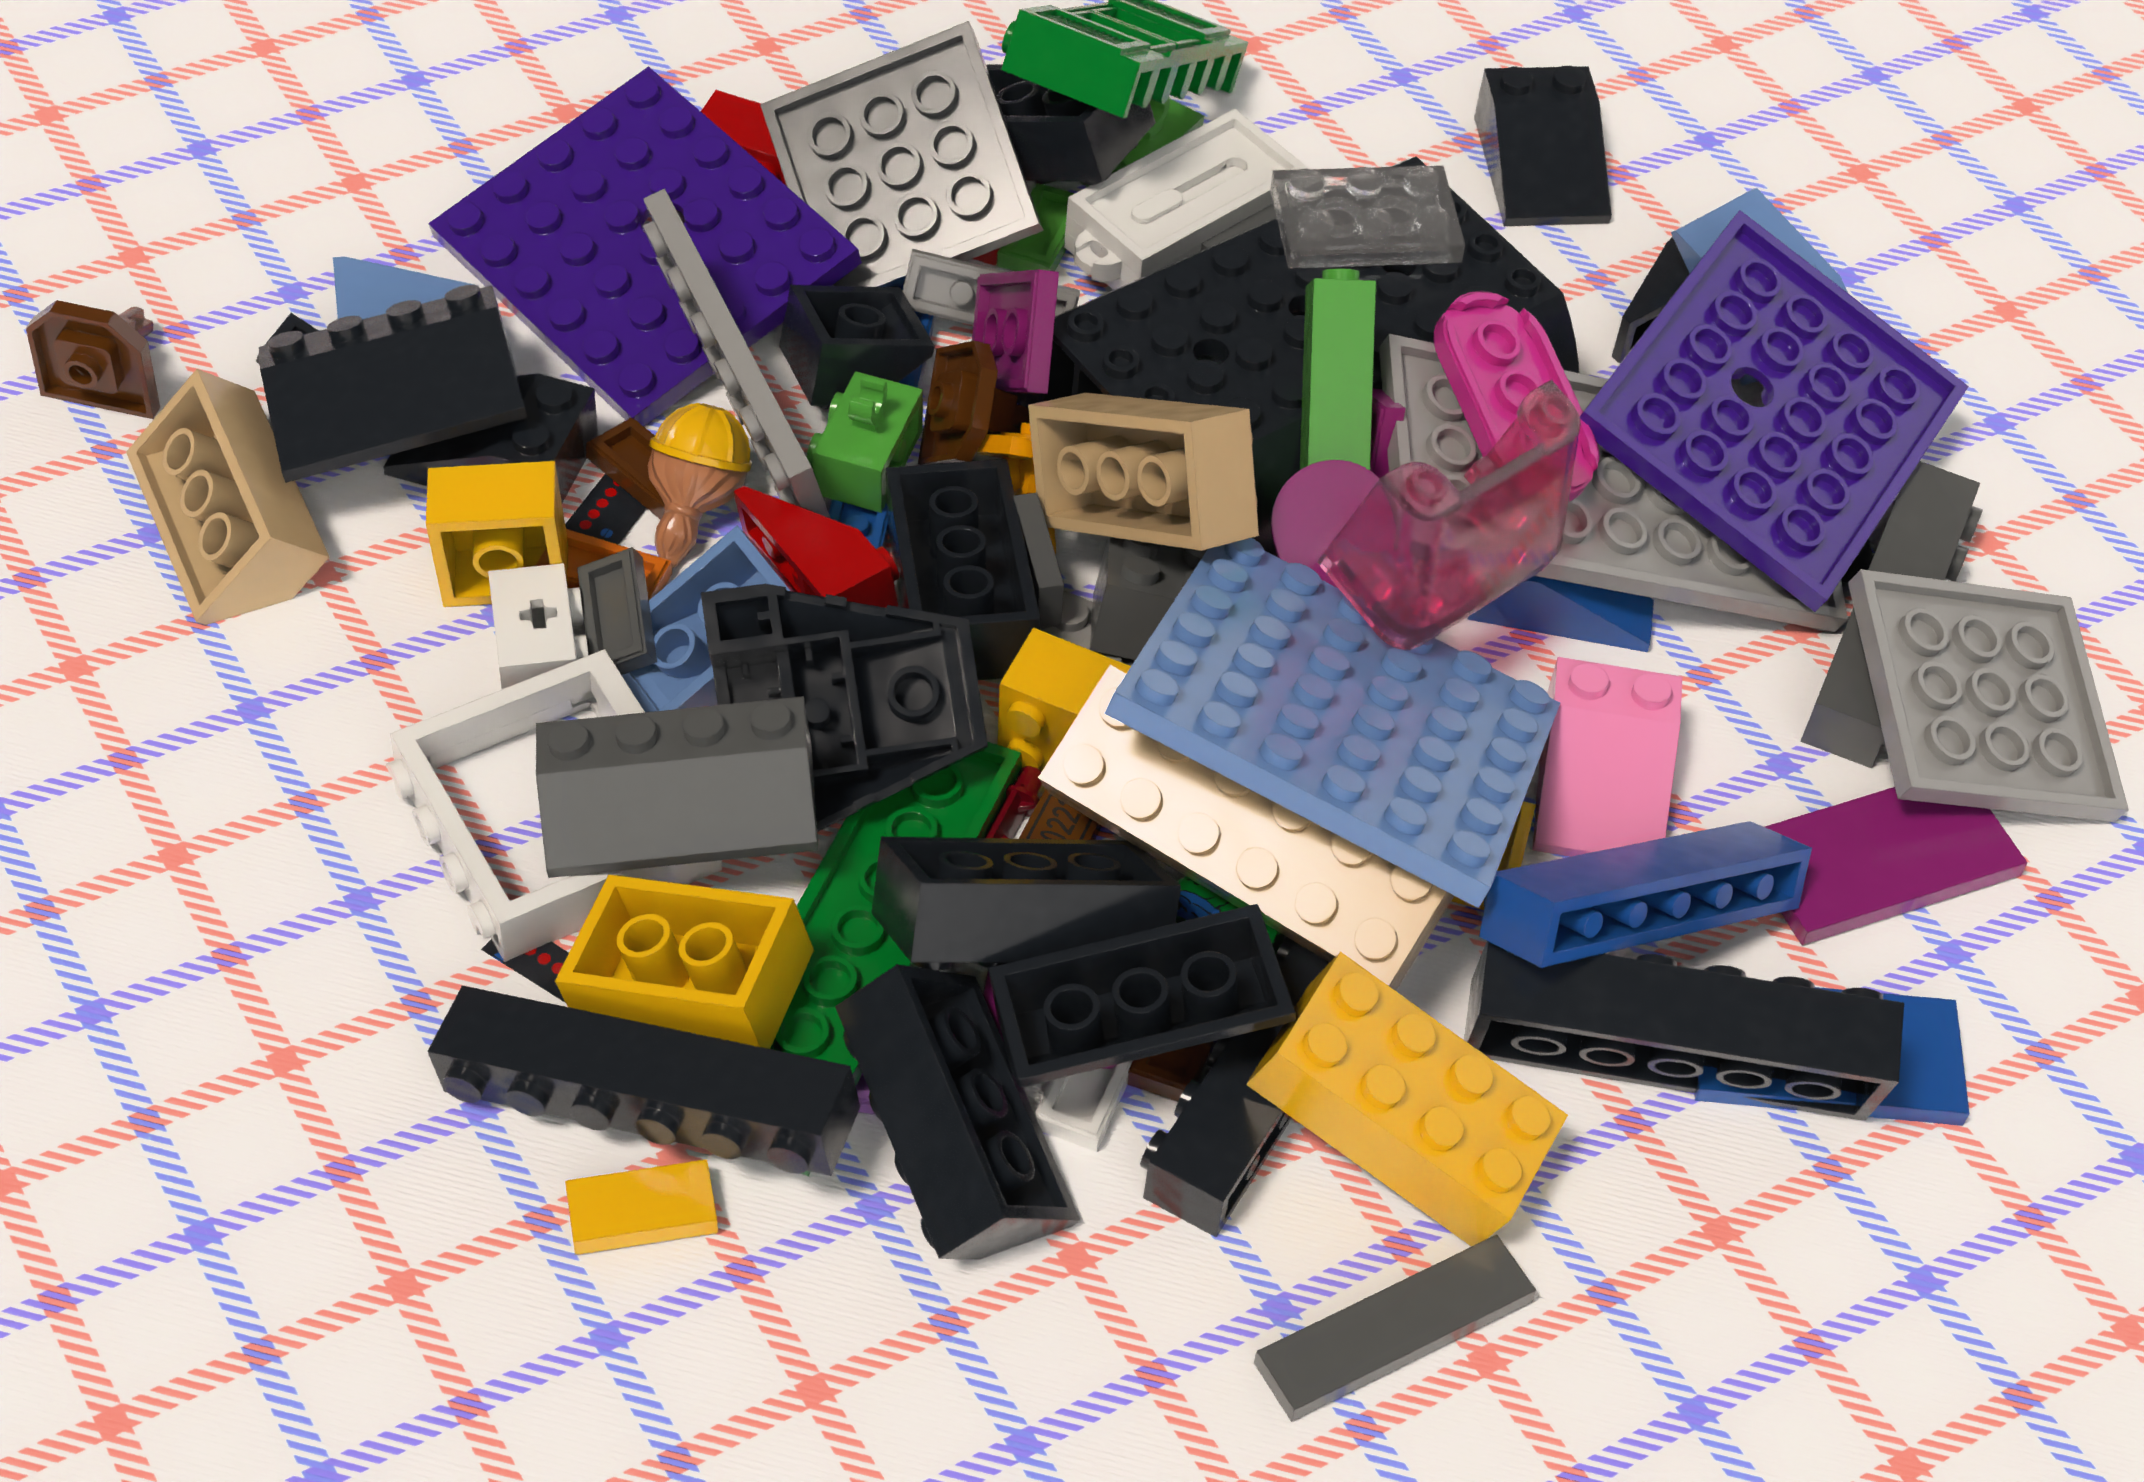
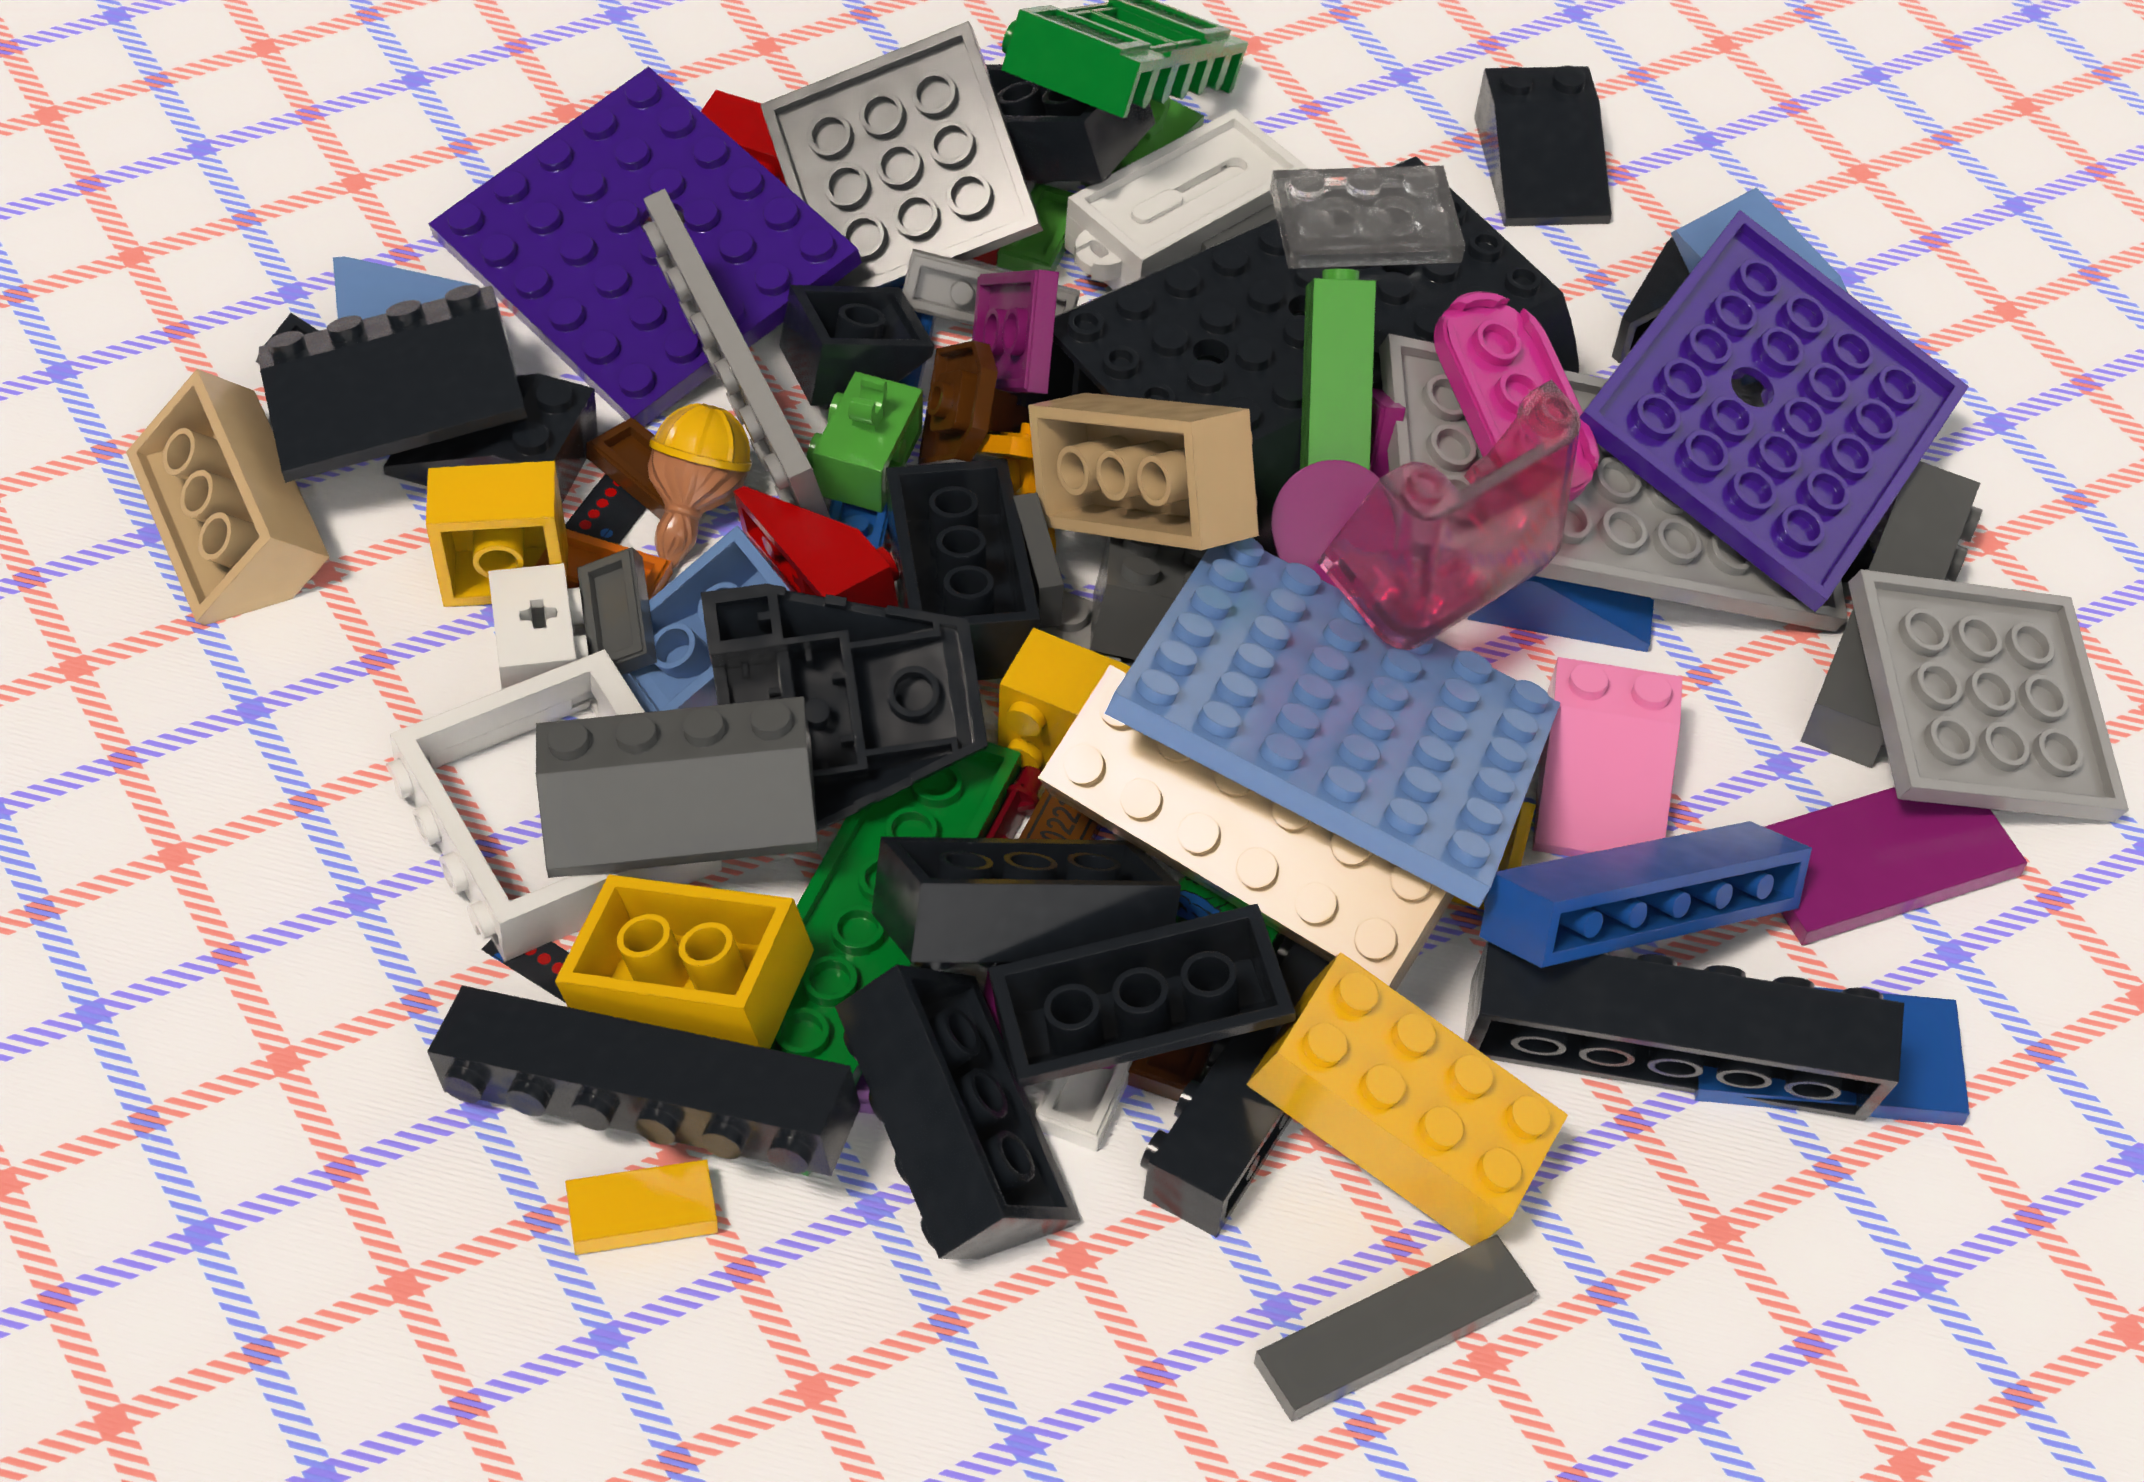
reddish brown piece [25,300,160,419] -> none

